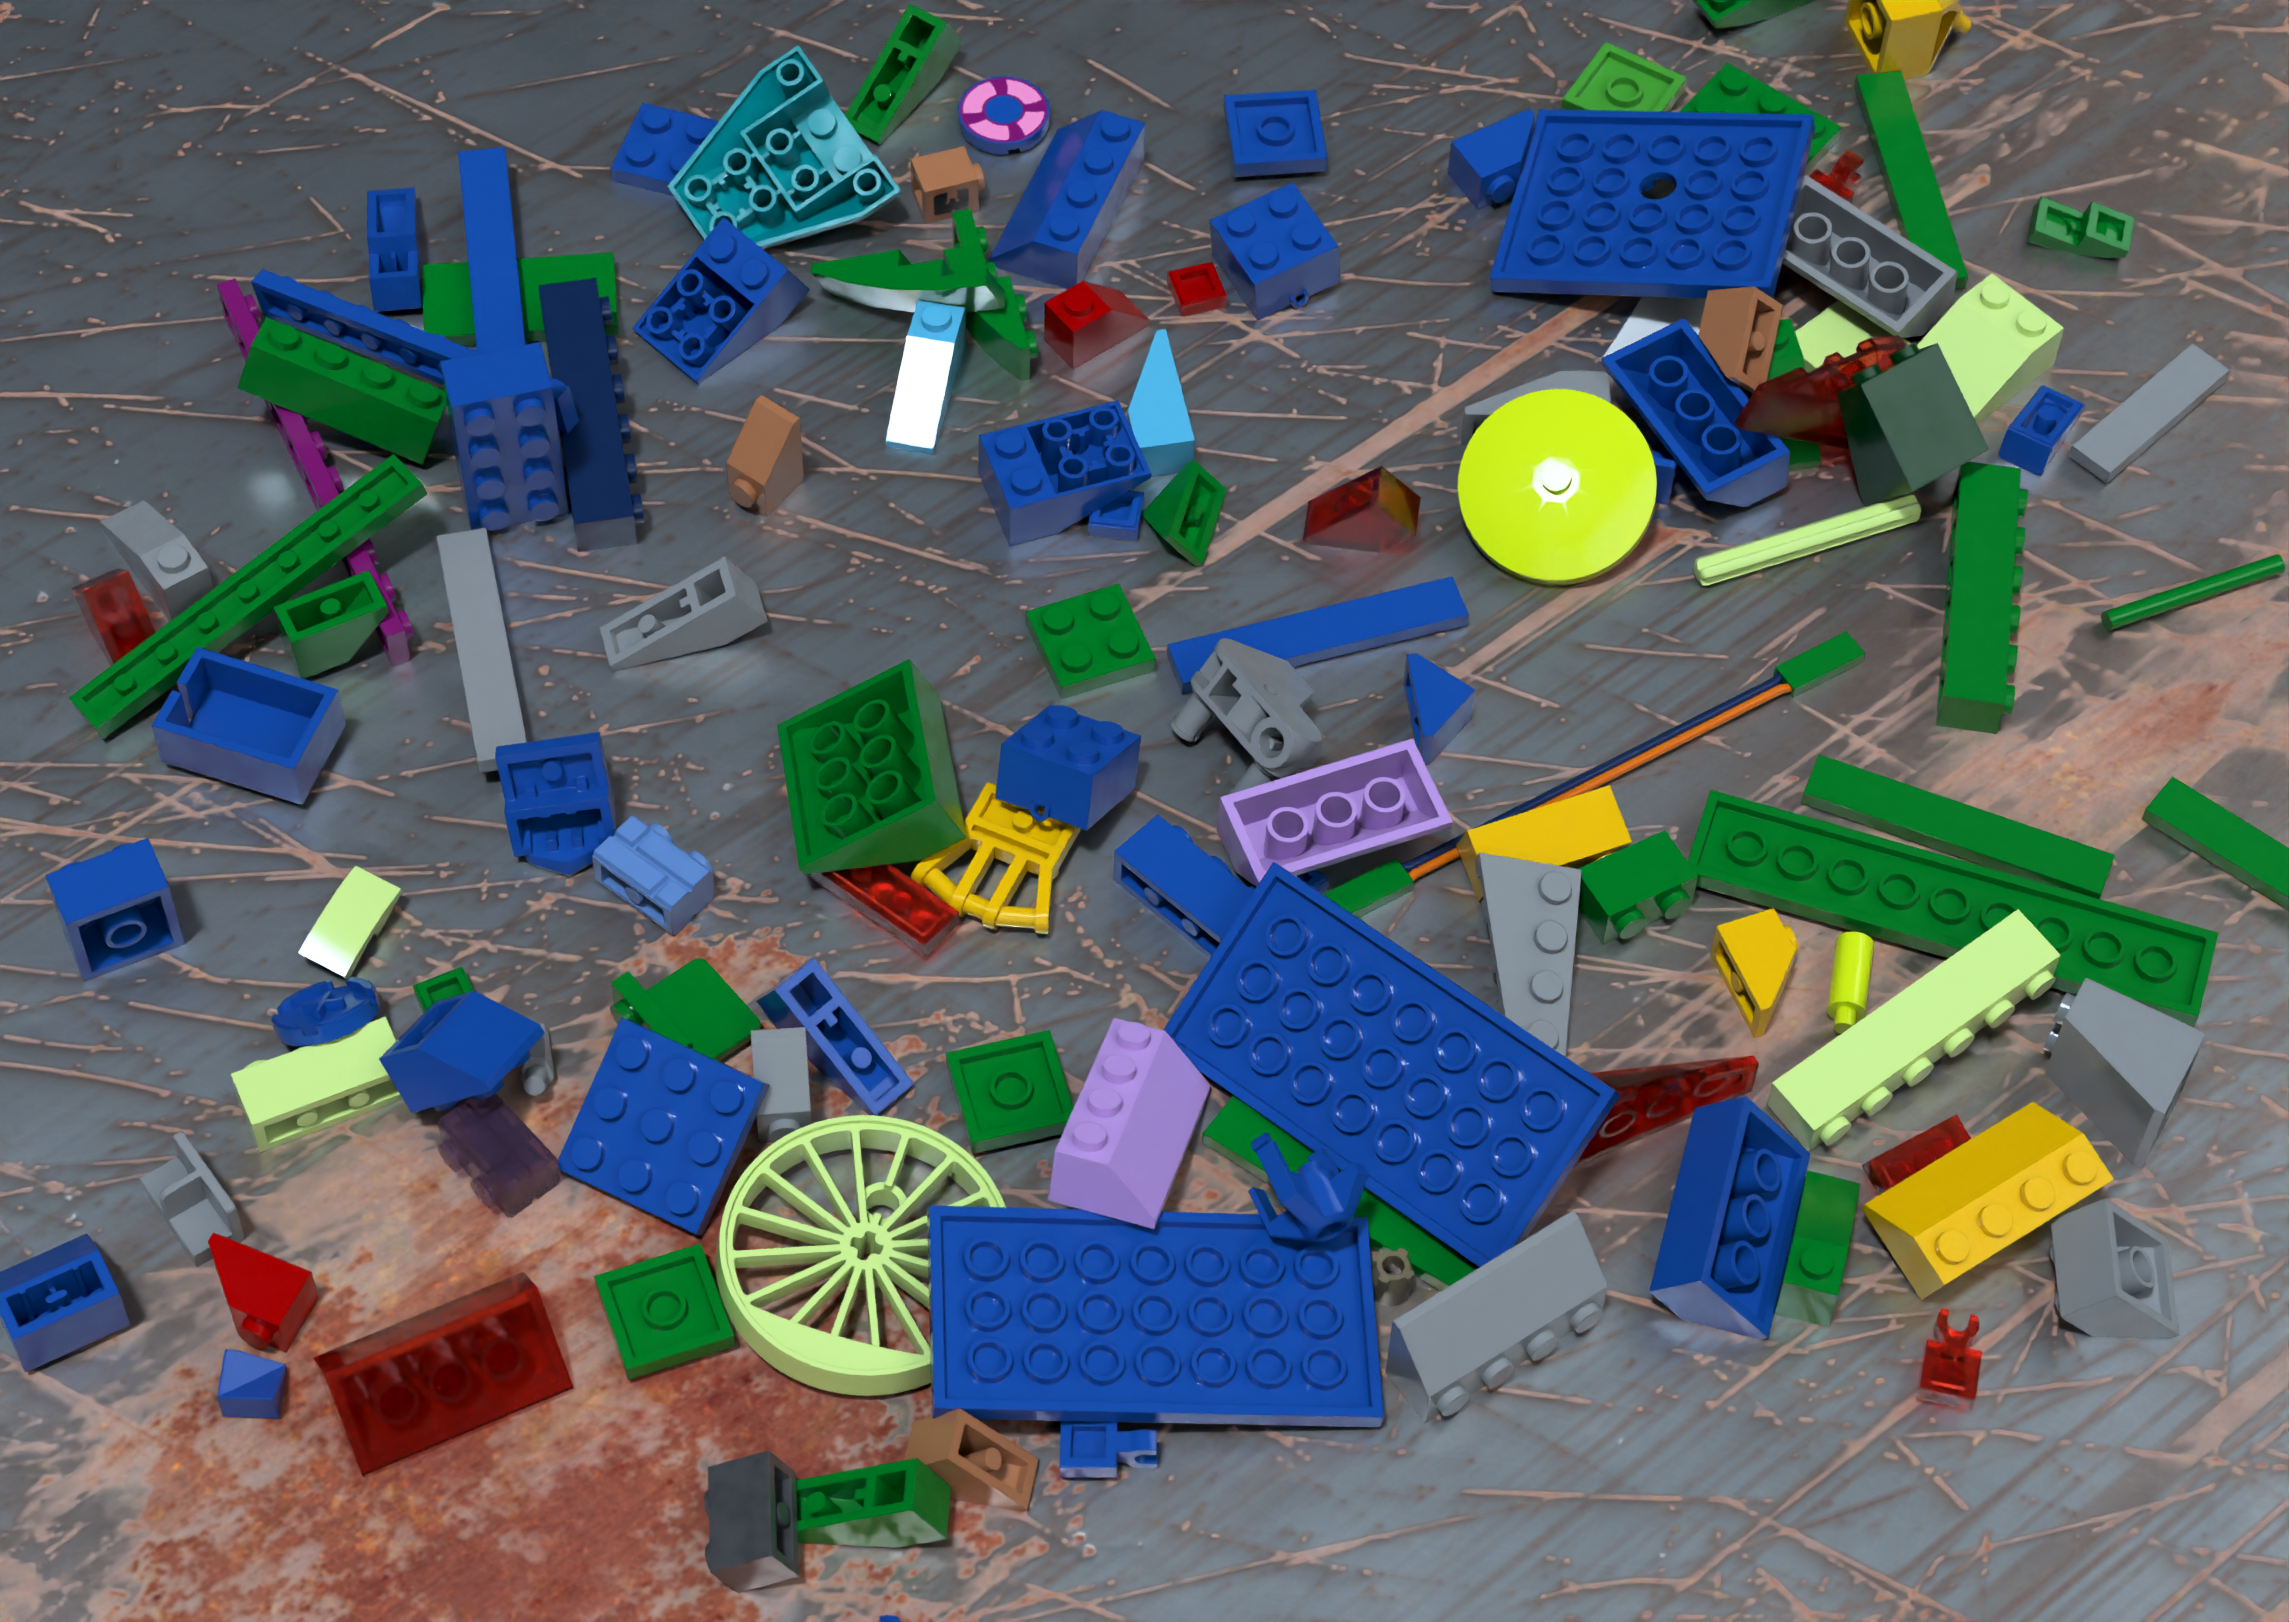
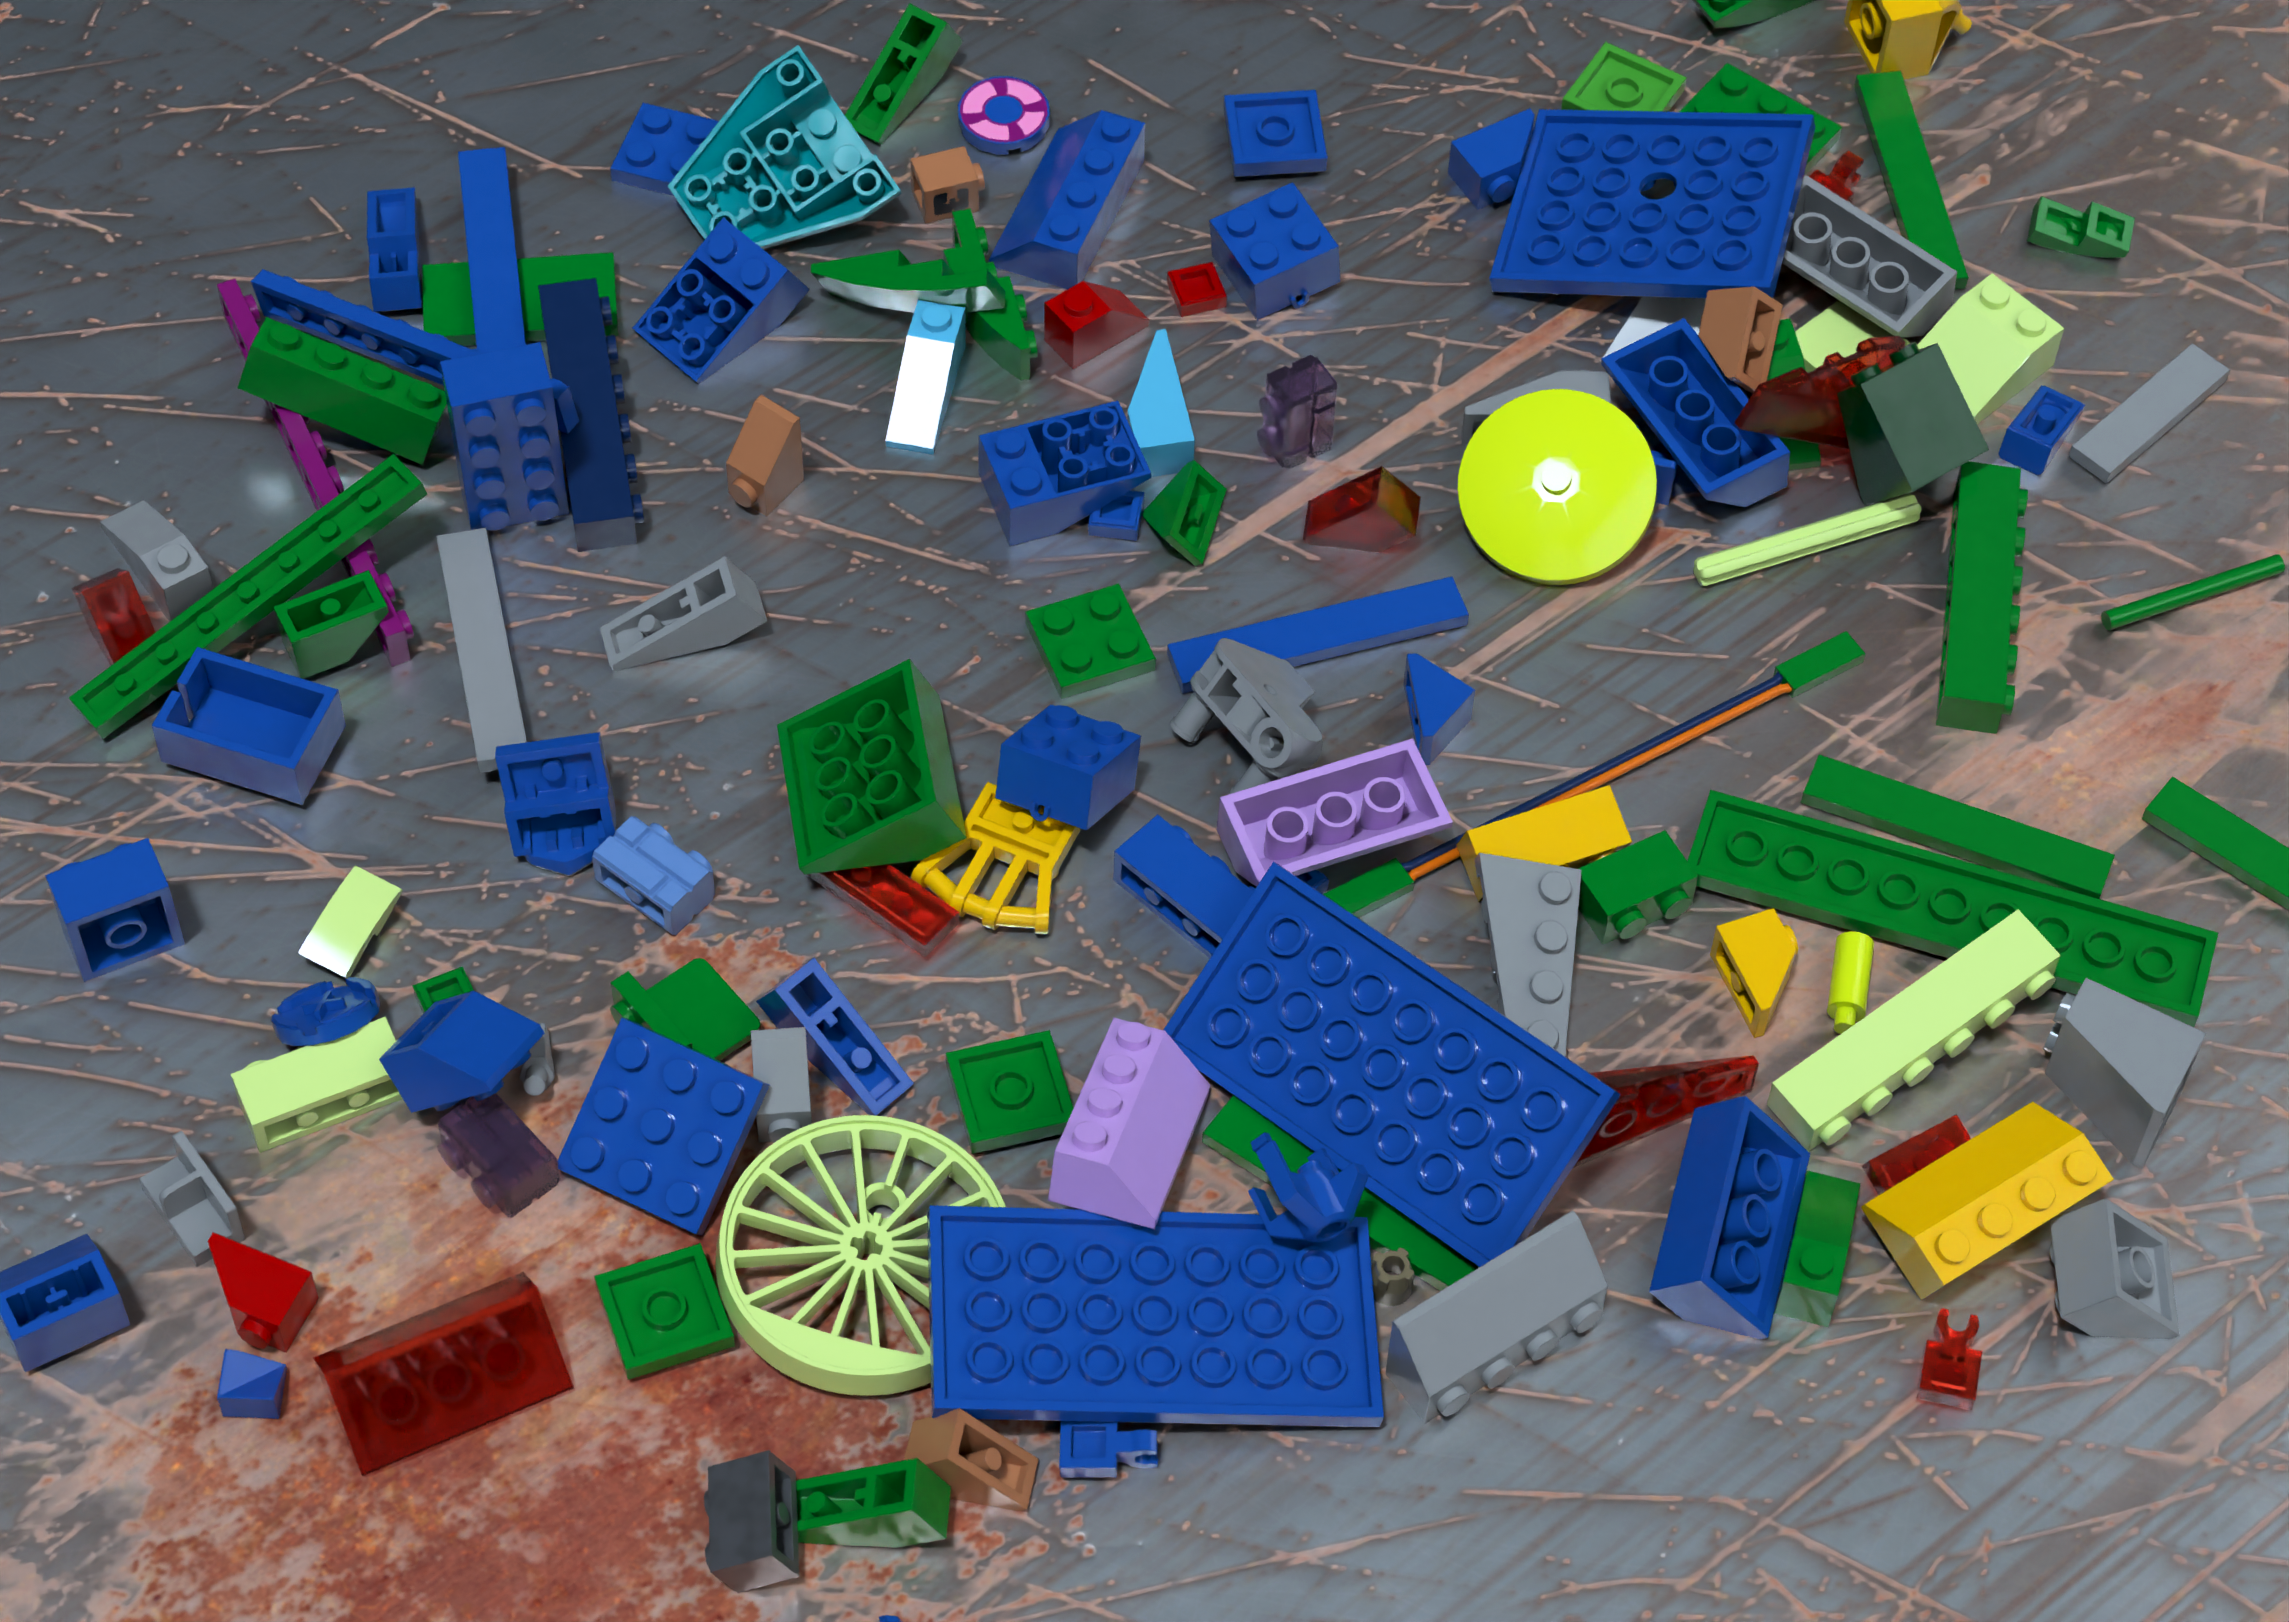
none -> clear purple brick [1257,355,1337,470]

